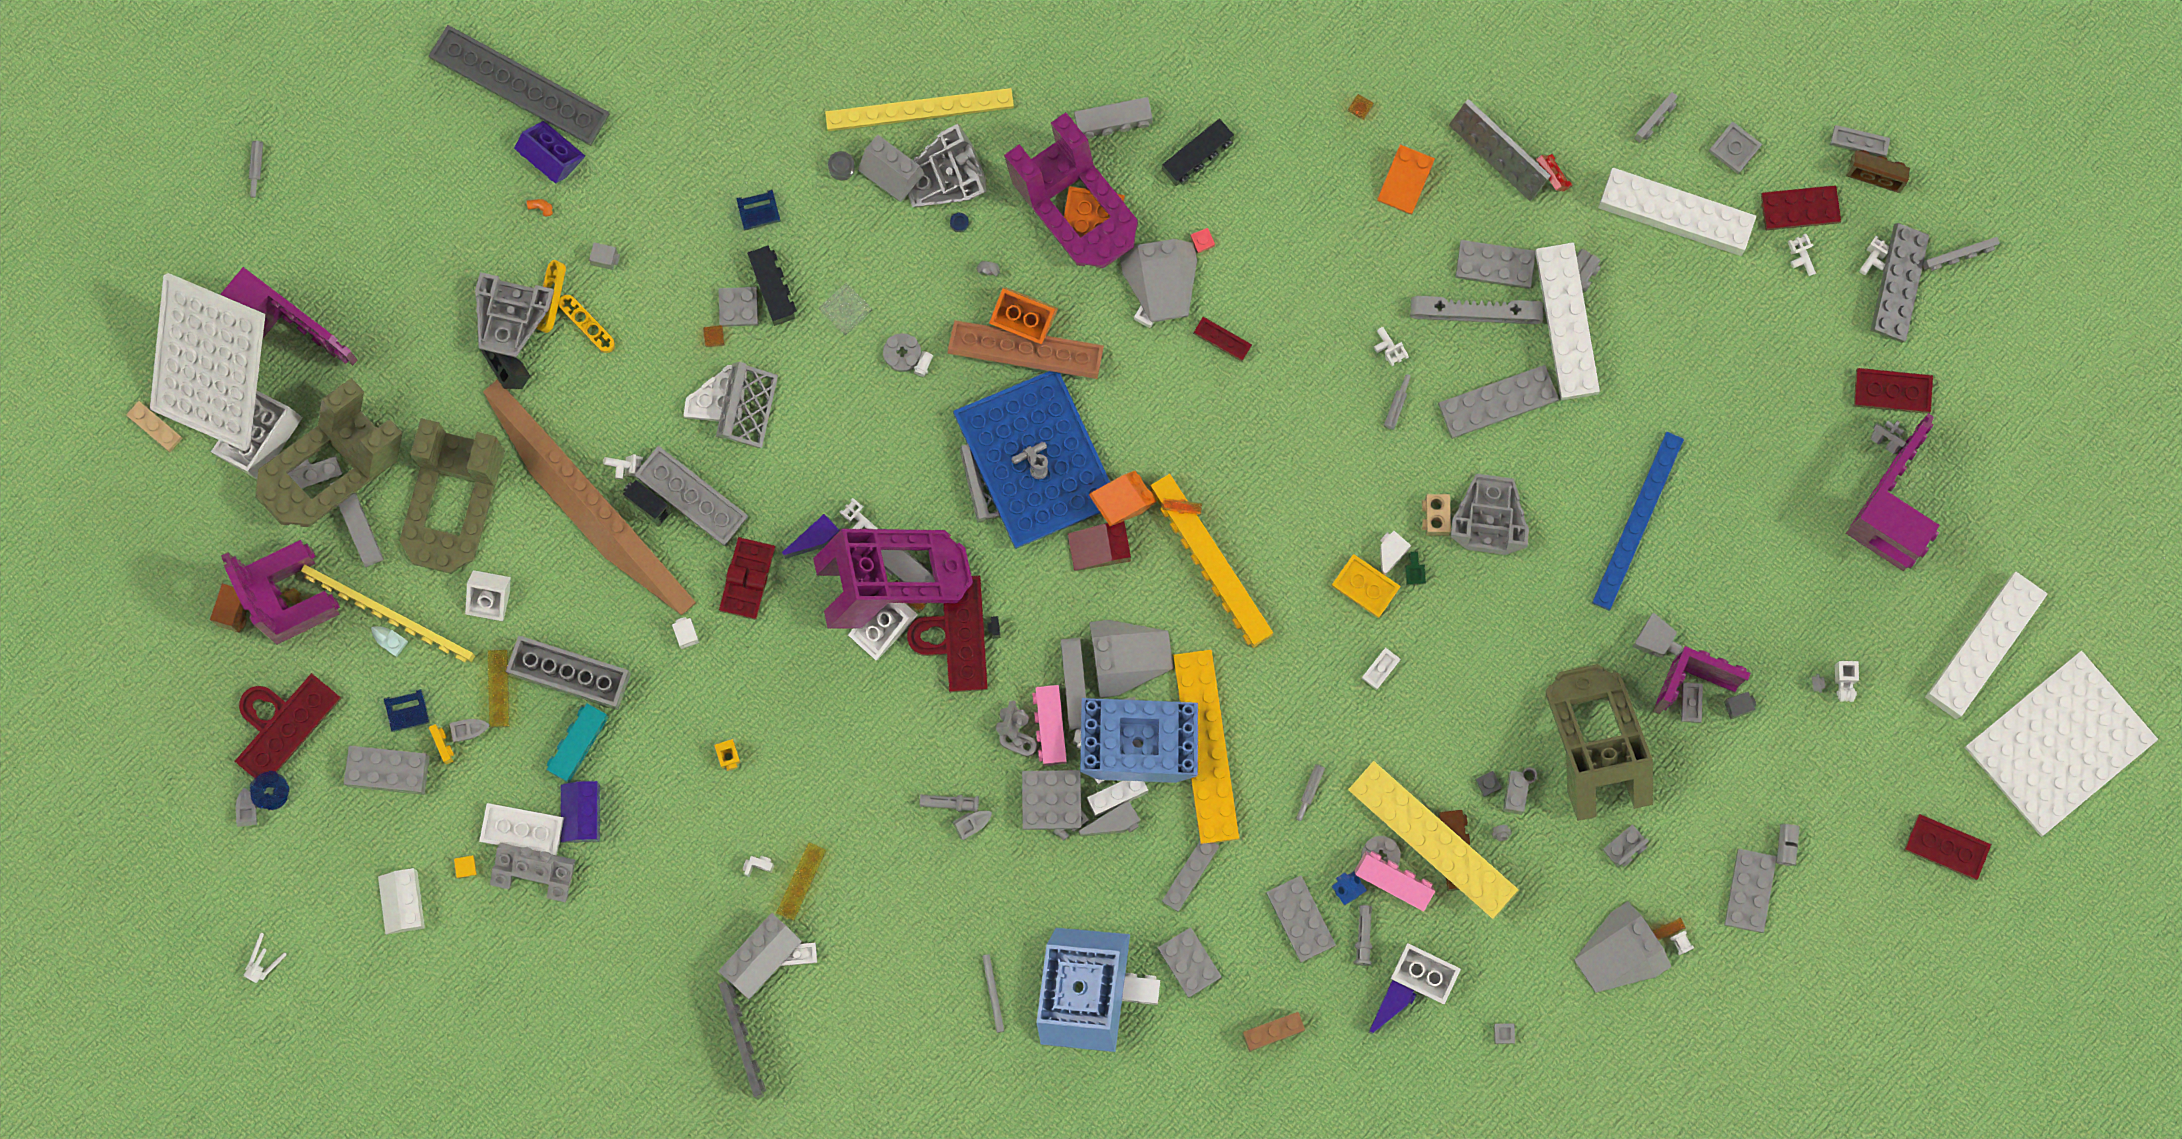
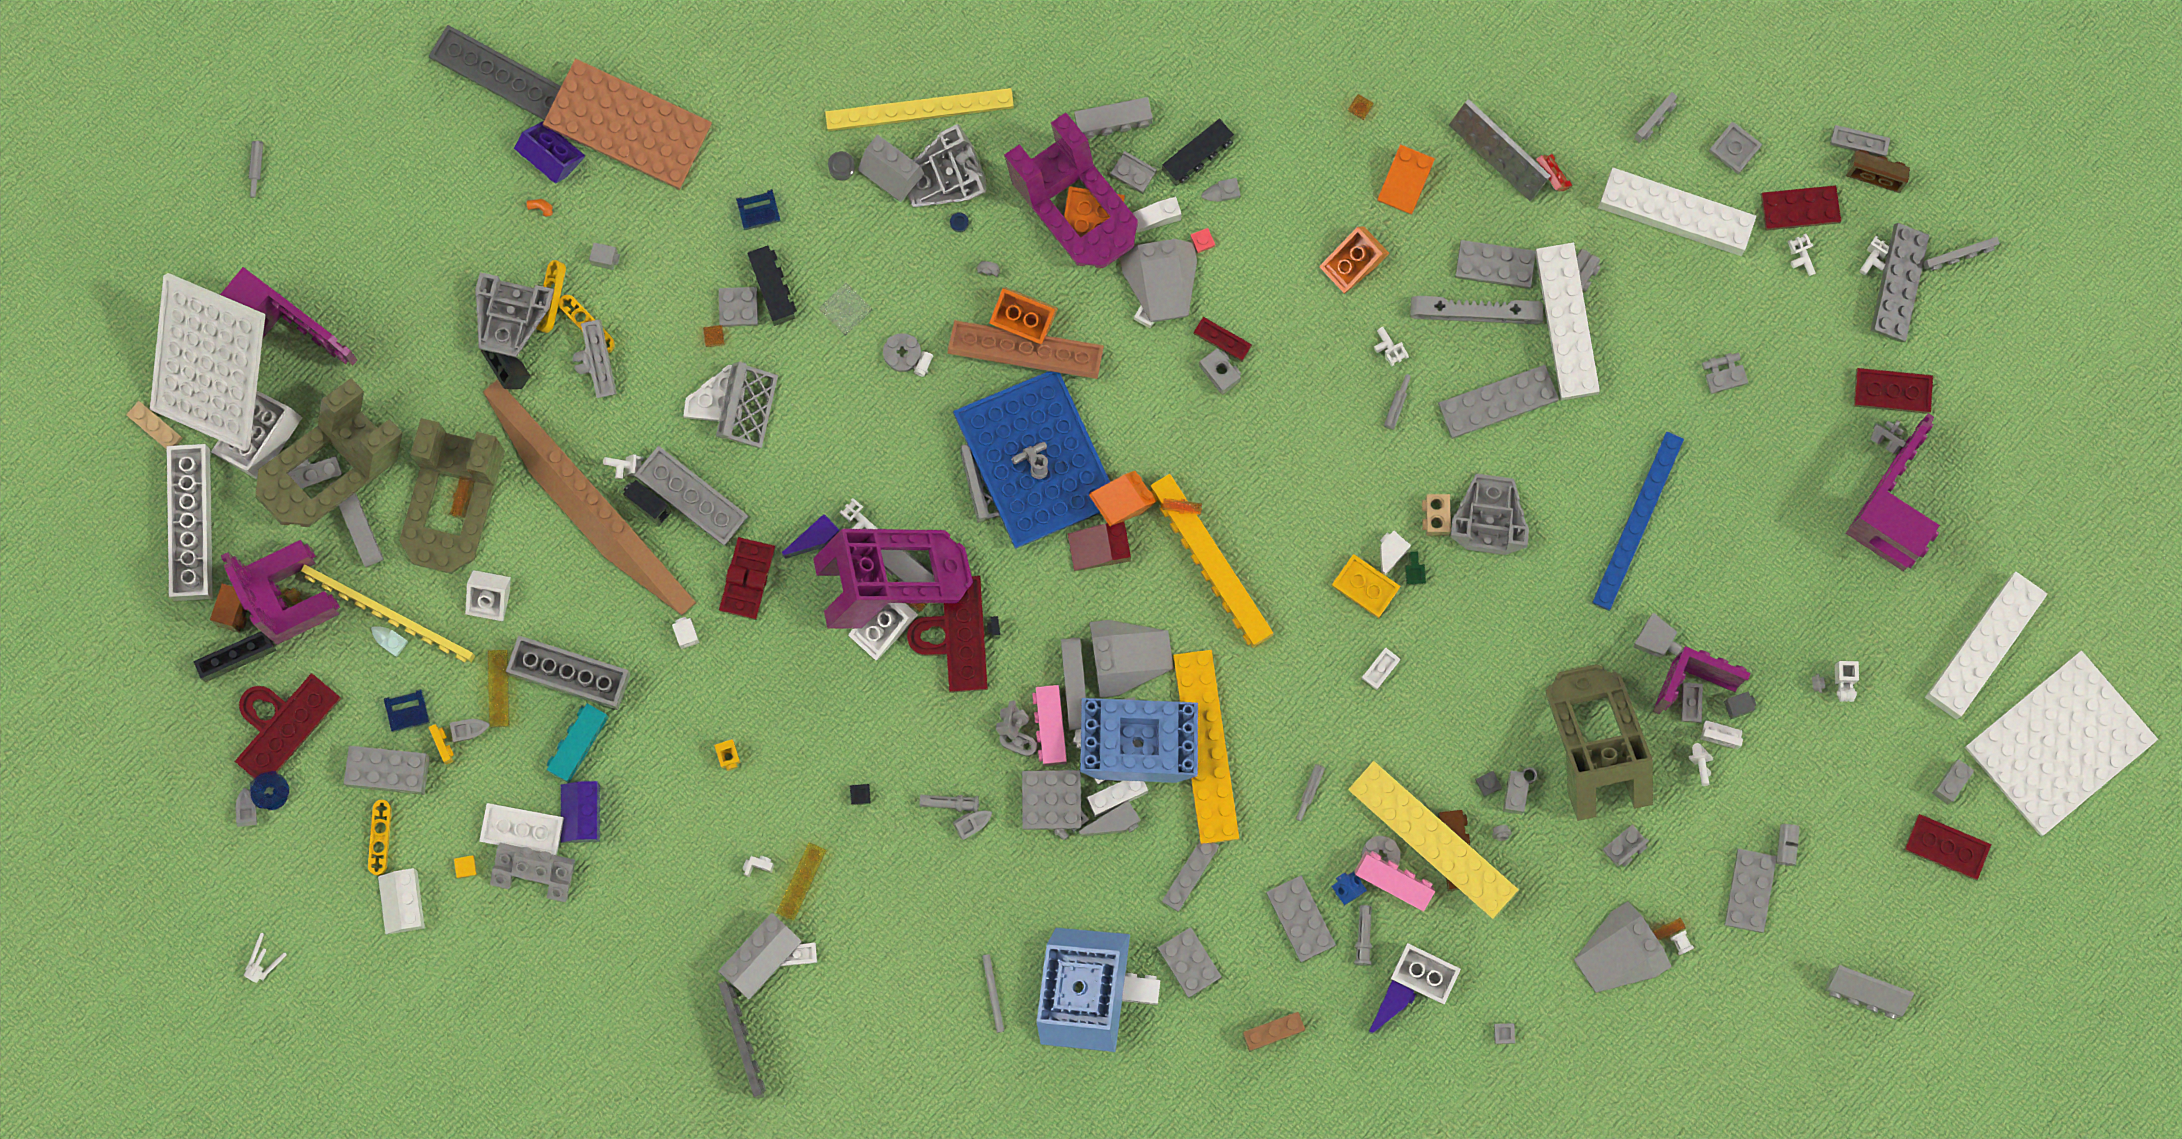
none -> white brick [167,444,213,601]
none -> black brick [193,631,277,682]
none -> yellow beam [368,800,392,876]
none -> clear orange pin [449,477,471,518]
none -> nougat plate [543,58,712,190]
none -> light grey plate [573,320,617,398]
none -> black plate [850,784,871,806]
none -> light grey plate [1110,151,1157,194]
none -> white slope [1133,197,1181,233]
none -> light grey brick [1199,348,1241,395]
none -> light grey plate [1201,178,1241,202]
none -> orange slope [1319,226,1390,294]
none -> white arm [1689,743,1713,786]
none -> white bracket [1700,721,1743,750]
none -> light grey plate [1702,353,1748,394]
none -> light grey slope [1825,965,1914,1020]
none -> light grey brick [1932,759,1974,805]

